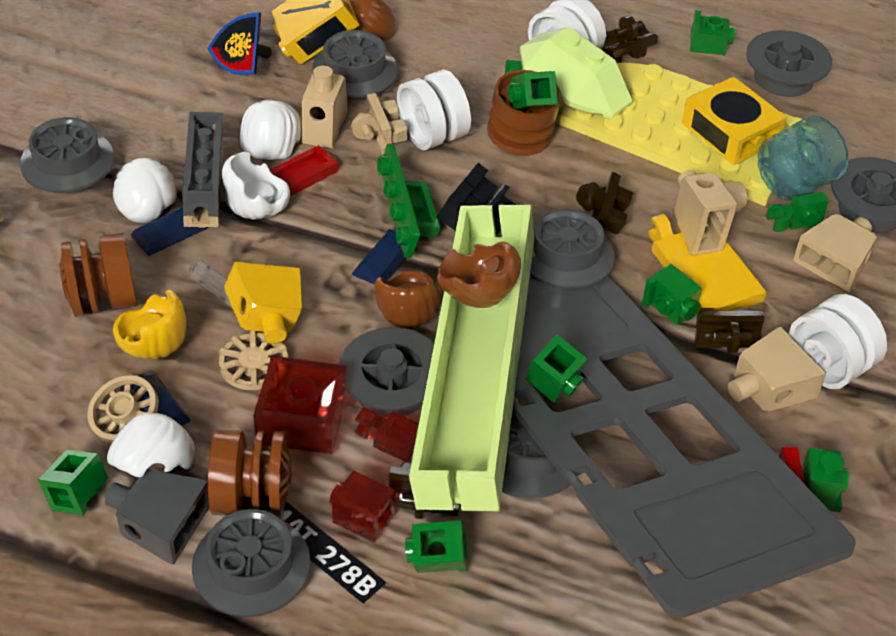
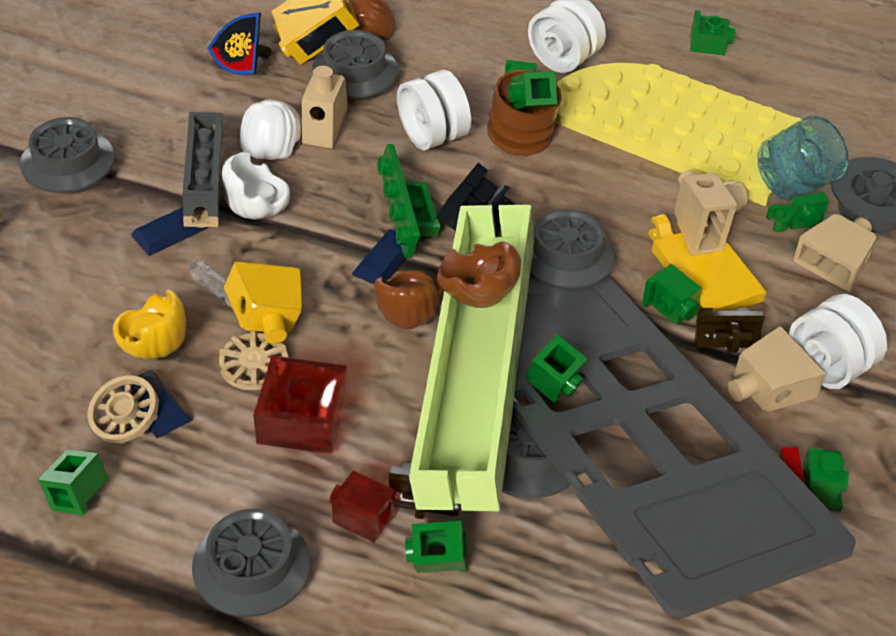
dark orange wheel [59,233,137,317] -> none
dark grey torso [105,469,209,565] -> none
white piece [107,412,197,477] -> none
white piece [113,158,177,223] -> none
dark orange wheel [208,430,292,517] -> none
black sticker [264,501,387,604] -> none
red tile [270,145,338,196] -> none
dark grey wheel [339,327,434,418] -> none
tan hips [351,93,407,155] -> none
clear red plate [355,407,419,463] -> none
yellowish green wedge [519,26,632,119] -> none
dark brown hips [576,171,633,235] -> none
dark brown hips [601,15,658,63] -> none
yellow brick [682,77,787,166] -> none
dark grey wheel [746,30,832,97] -> none

